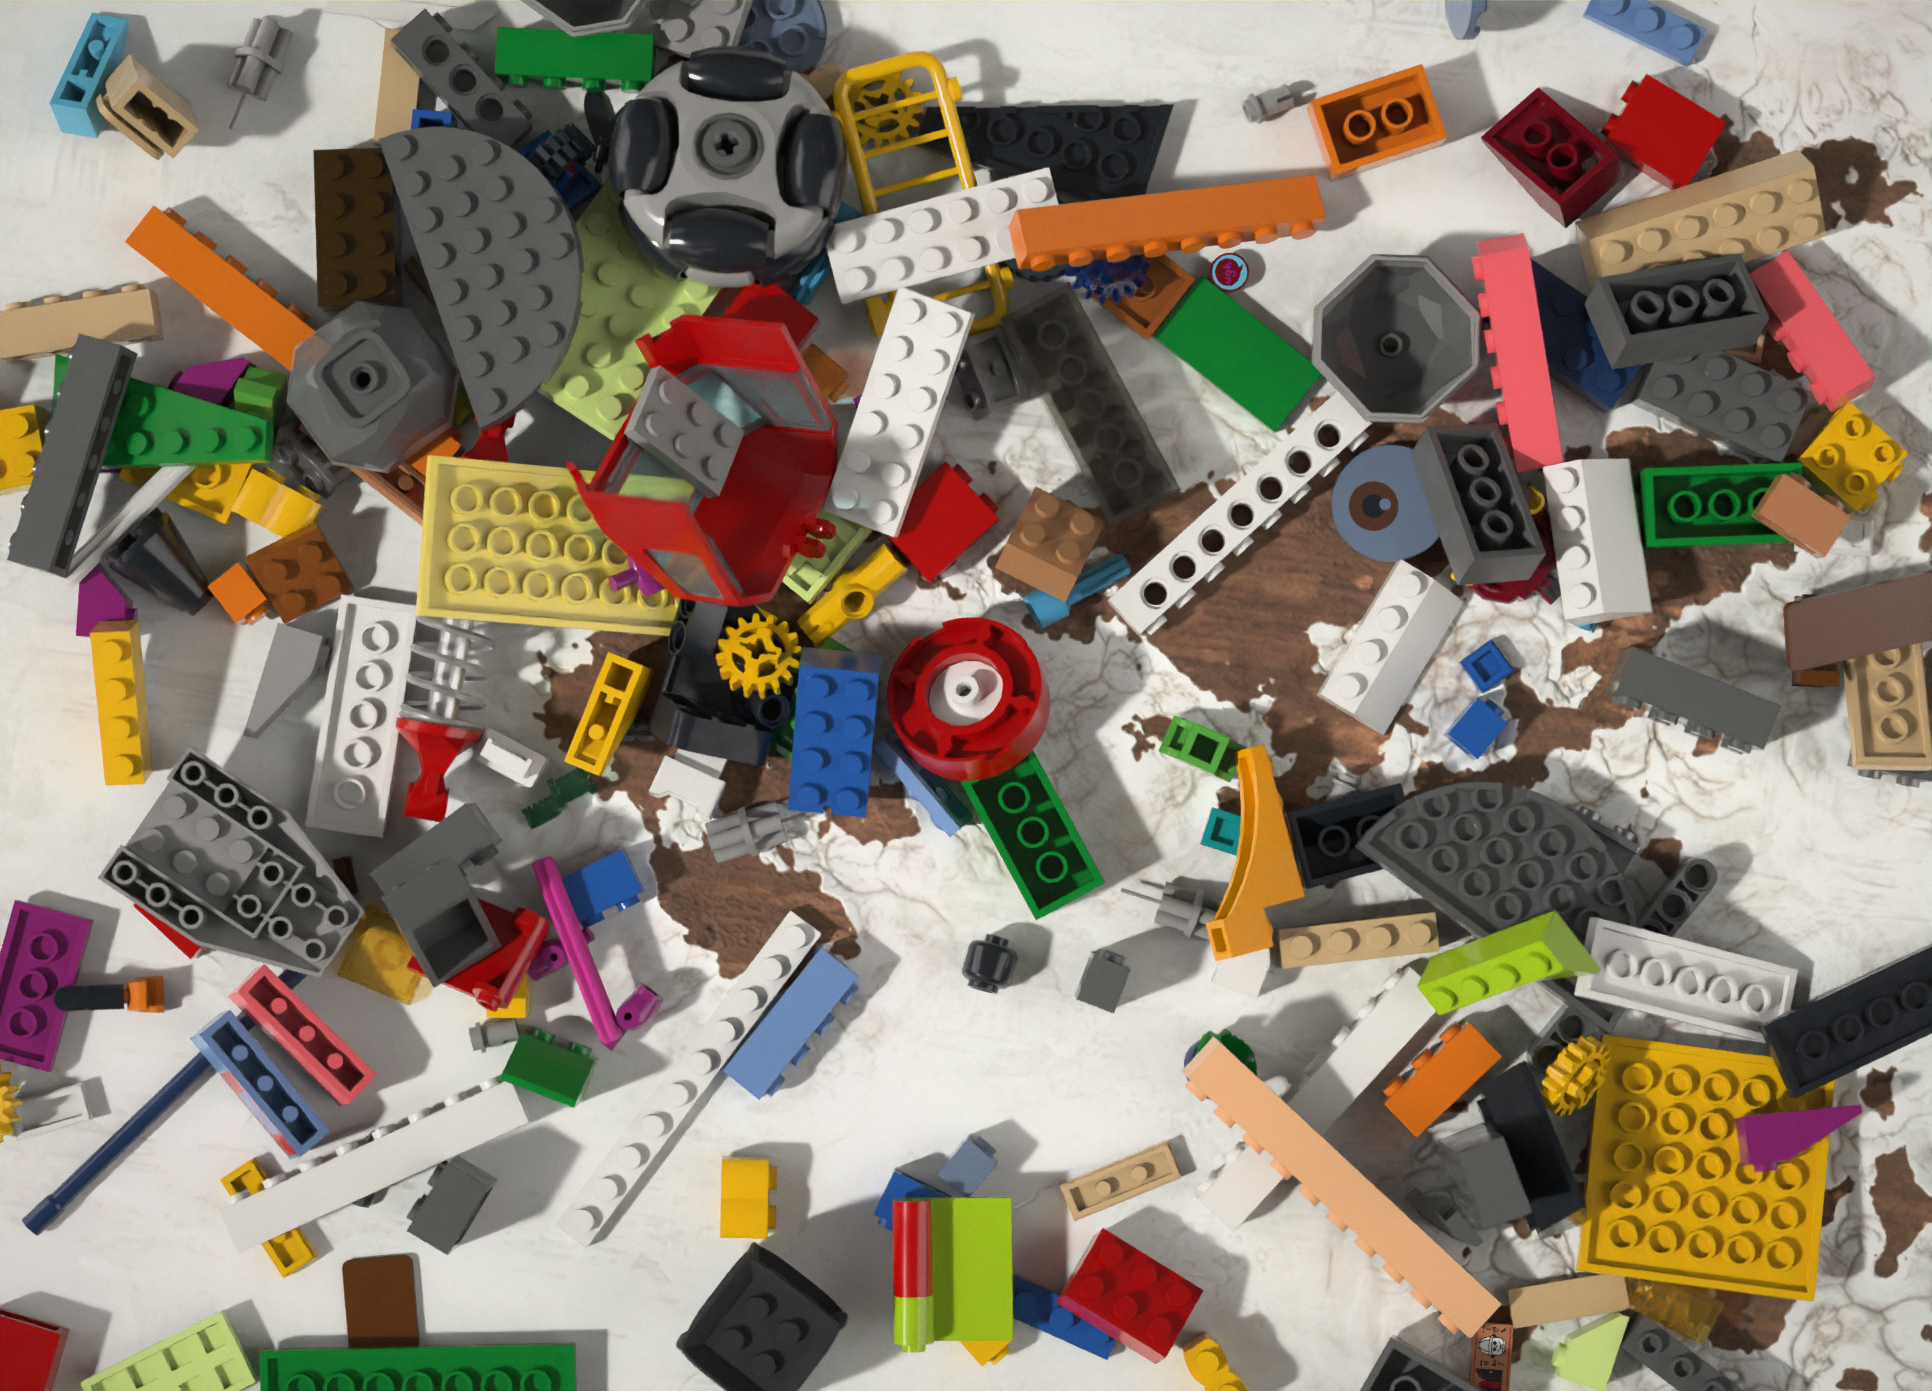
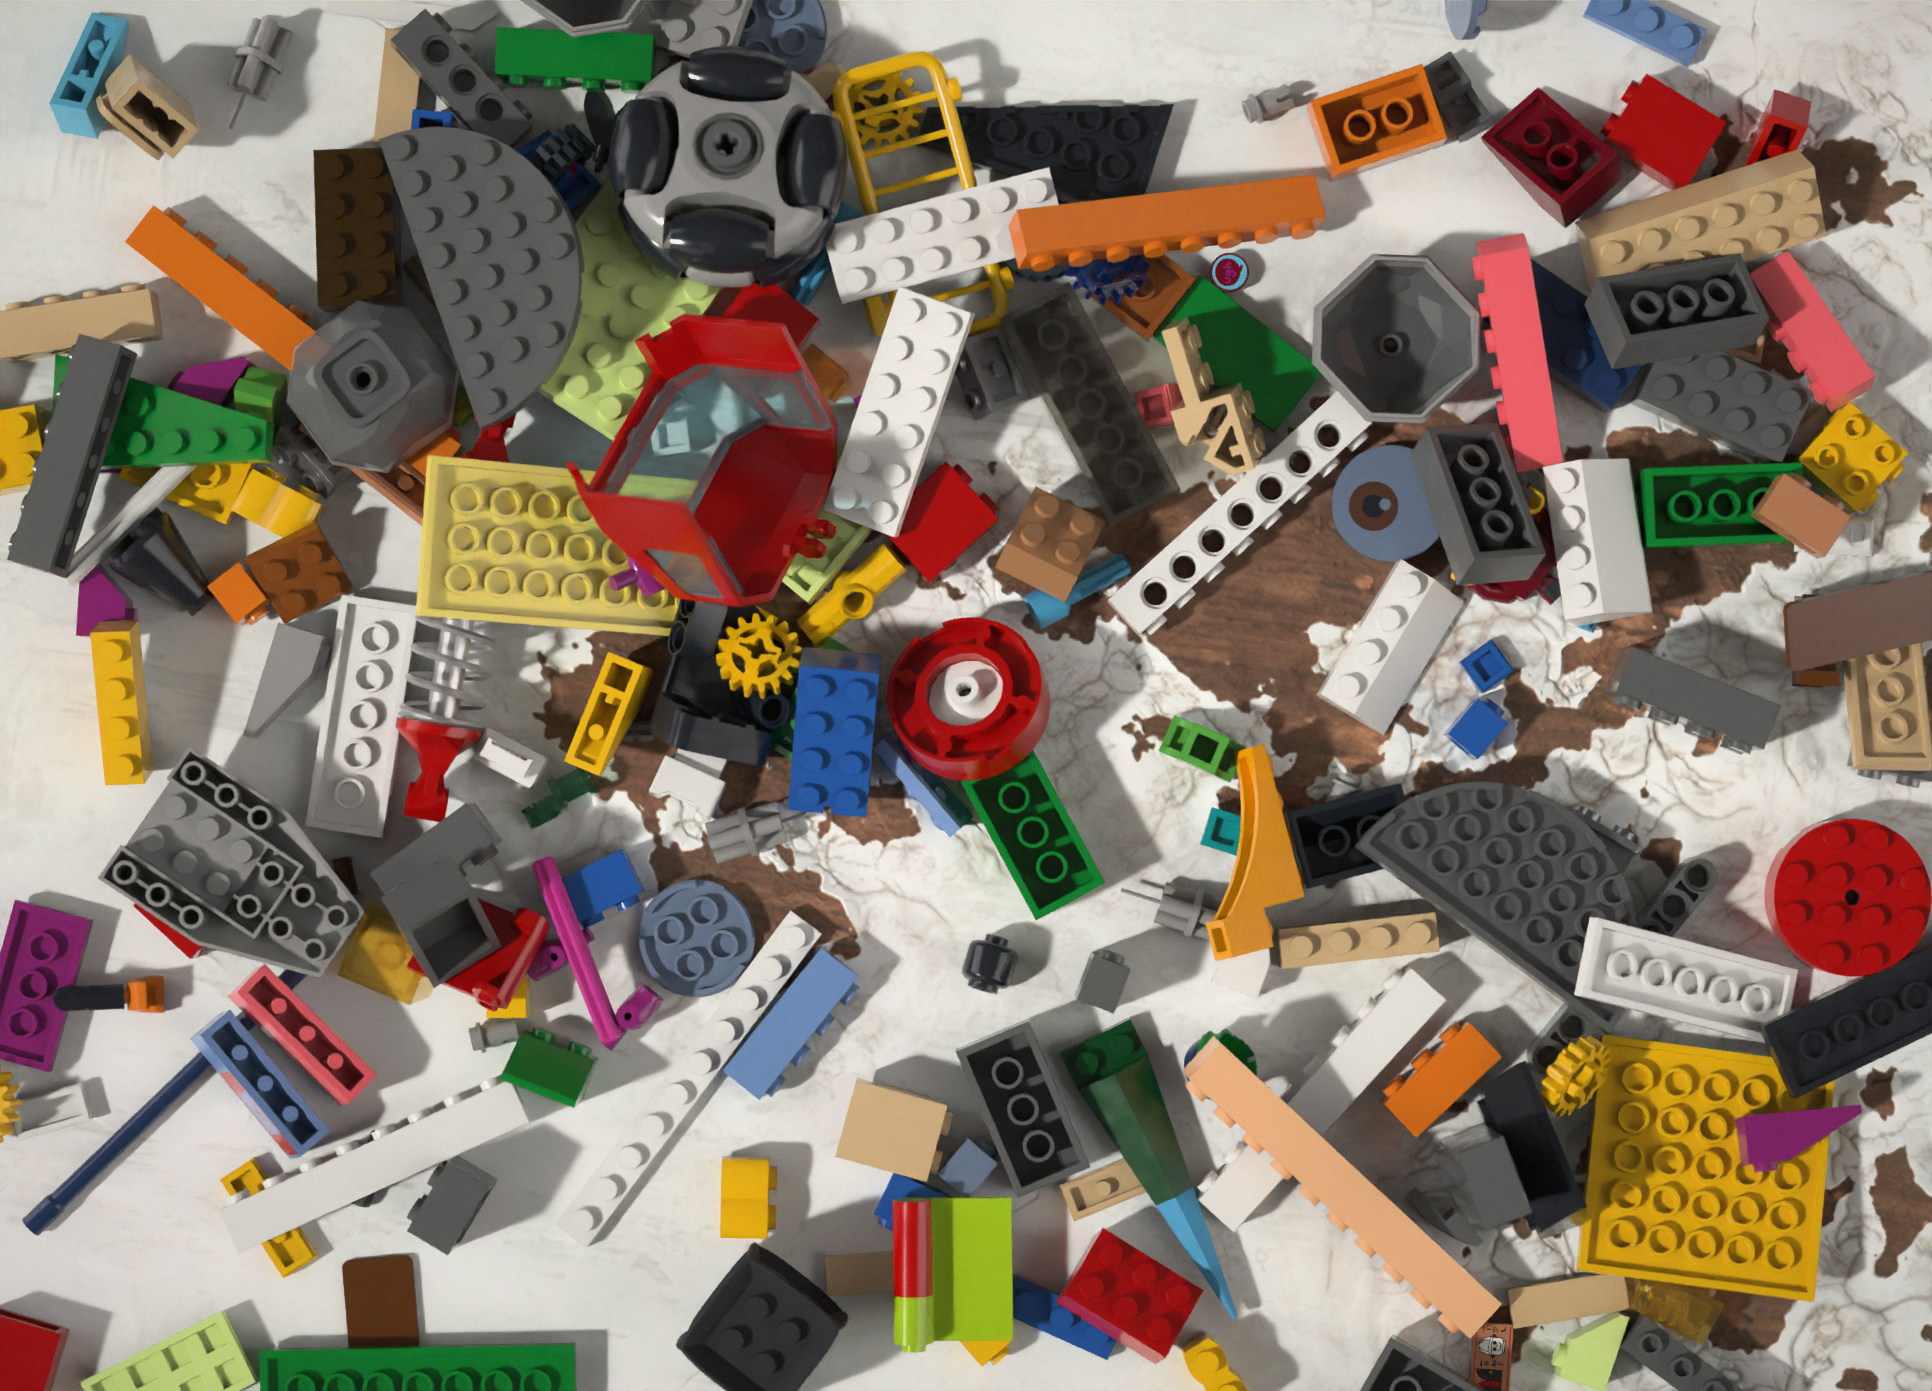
light grey plate [624,366,745,499] -> none
lime wedge [1417,910,1601,1015] -> none
none -> sand blue tile [637,880,755,997]
none -> tan tile [825,1251,893,1296]
none -> tan brick [835,1078,953,1182]
none -> dark grey brick [956,1019,1090,1198]
none -> dark green plate [1059,1018,1237,1320]
none -> coral slope [1134,383,1183,431]
none -> tan piece [1162,317,1267,475]
none -> dark grey slope [1424,51,1493,143]
none -> red slope [1744,89,1811,167]
none -> red piece [1764,819,1931,976]

